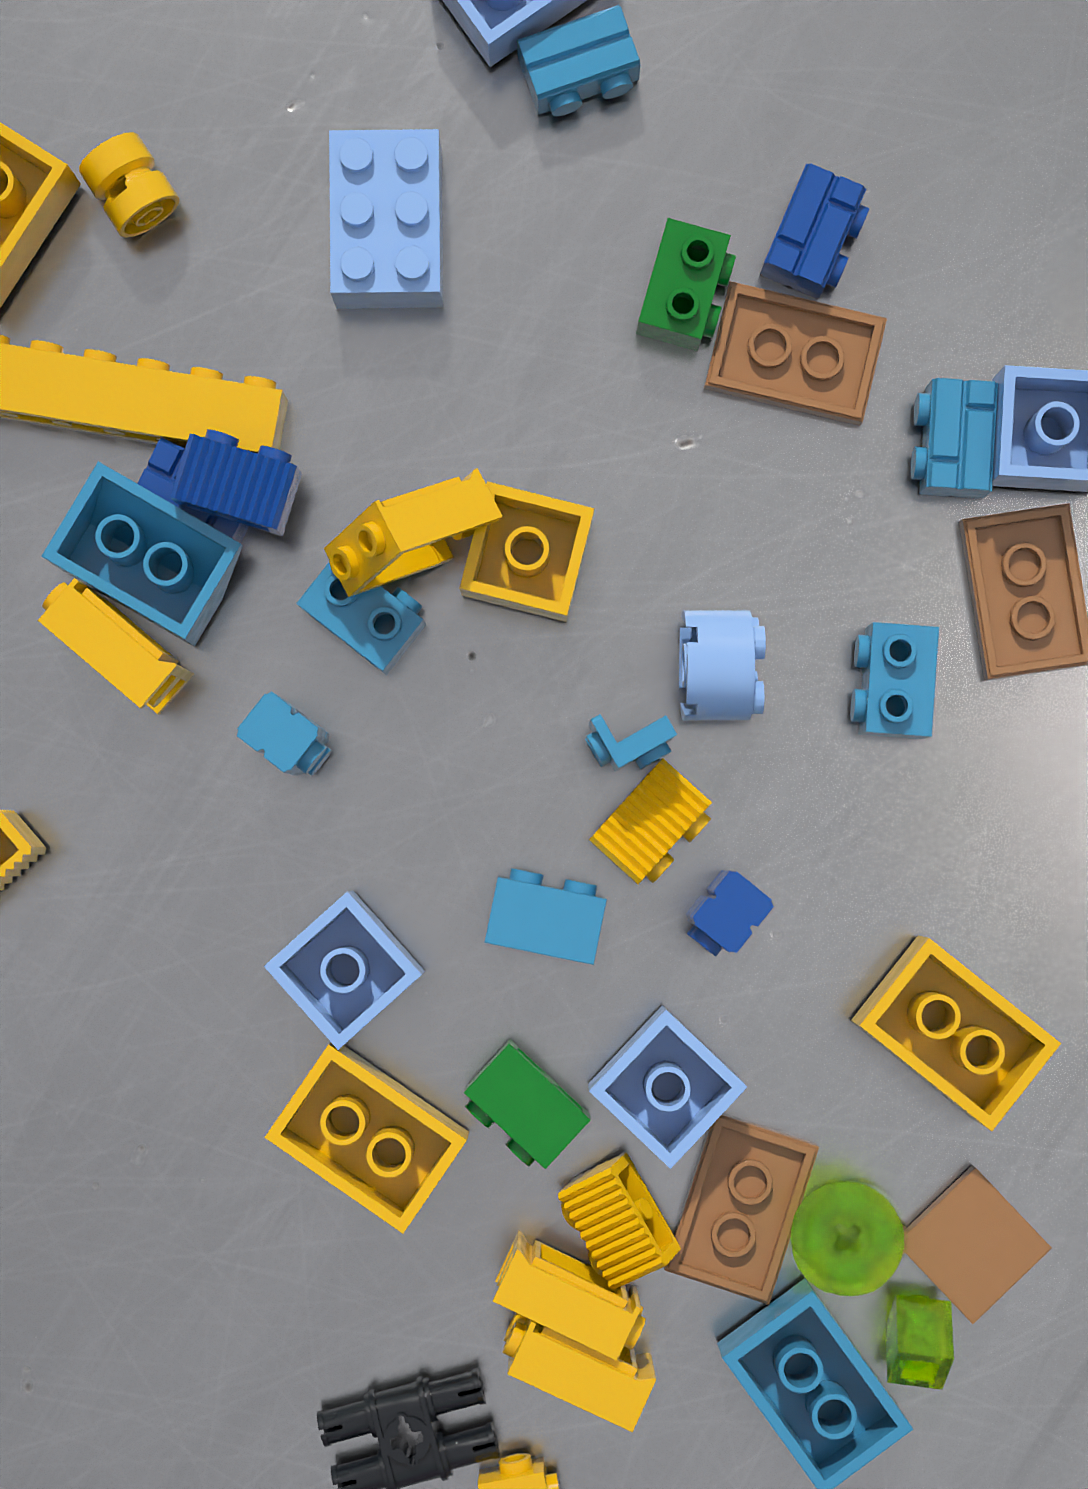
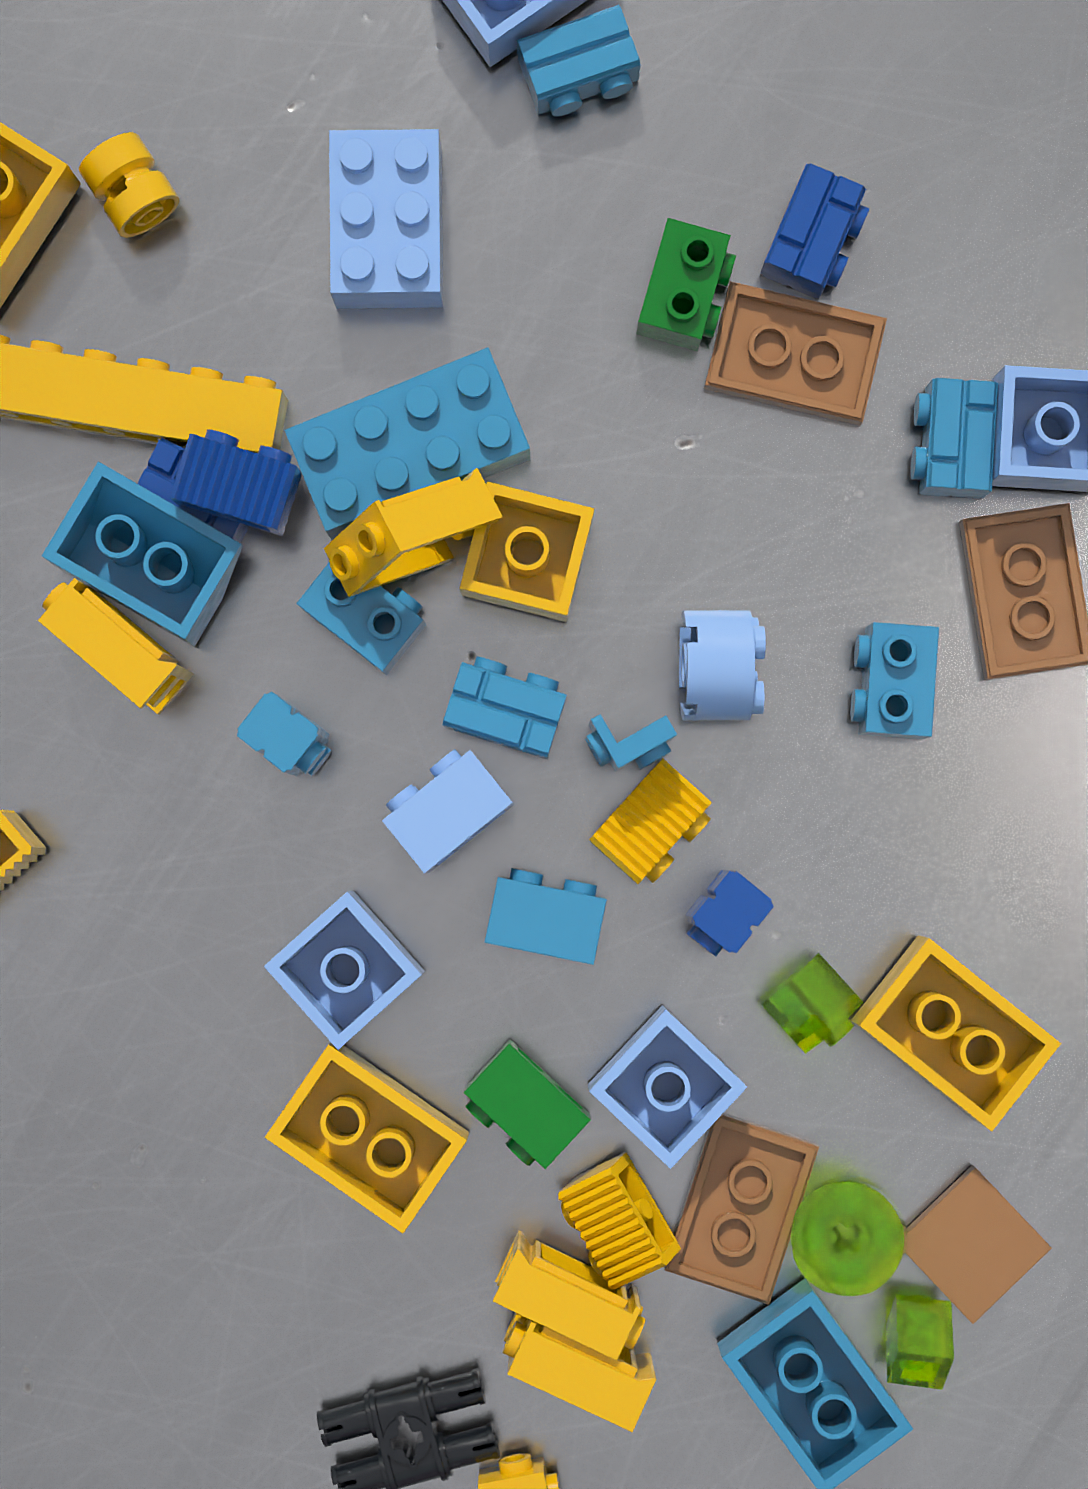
none -> dark azure brick [284,347,531,540]
none -> light blue brick [382,749,514,874]
none -> dark azure brick [442,656,567,759]
none -> clear neon green brick [761,953,864,1054]

